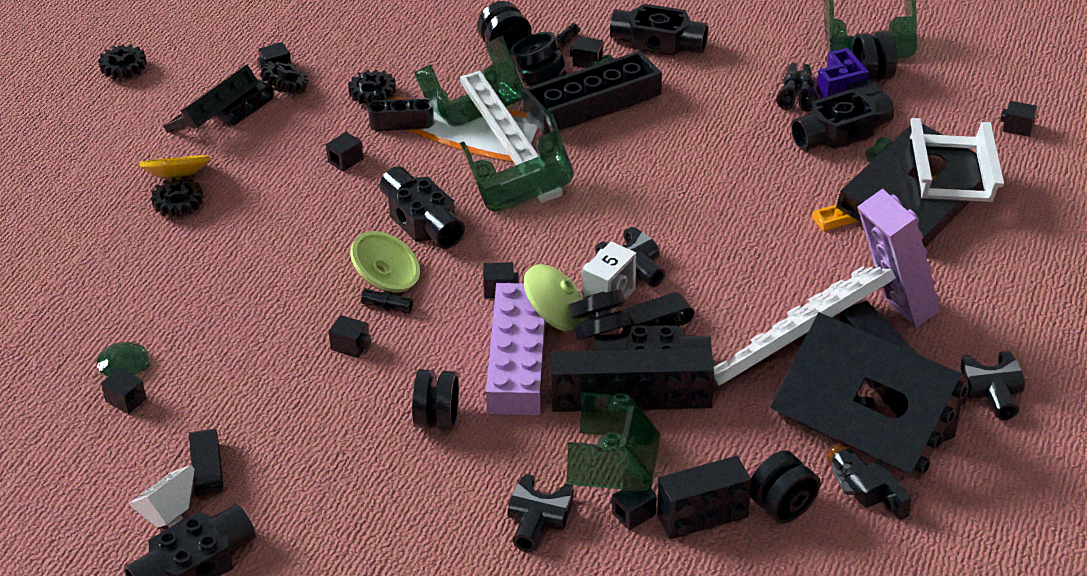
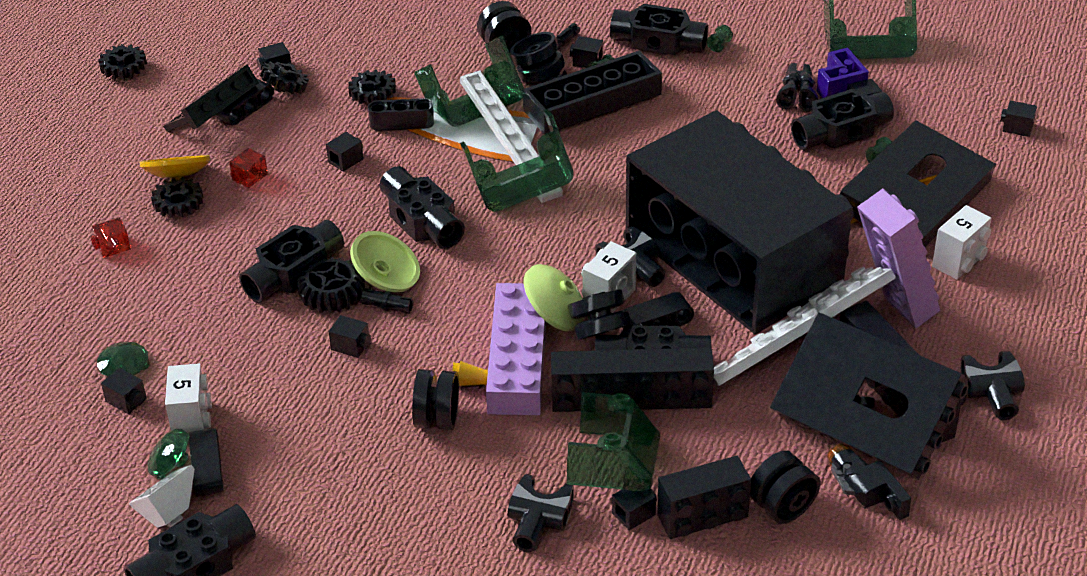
black brick [483,262,519,298] -> none
black wheel [852,30,897,80] -> none
white piece [910,118,1004,202] -> none
none -> clear red brick [90,217,131,258]
none -> clear green dish [147,429,190,480]
none -> white brick [165,363,212,442]
none -> clear red brick [229,148,268,188]
none -> black brick [239,220,345,303]
none -> black gear [297,256,365,314]
none -> yellow cone [452,361,488,386]
none -> black brick [625,110,854,335]
none -> clear green bush [707,25,733,52]
none -> white brick [932,205,991,279]

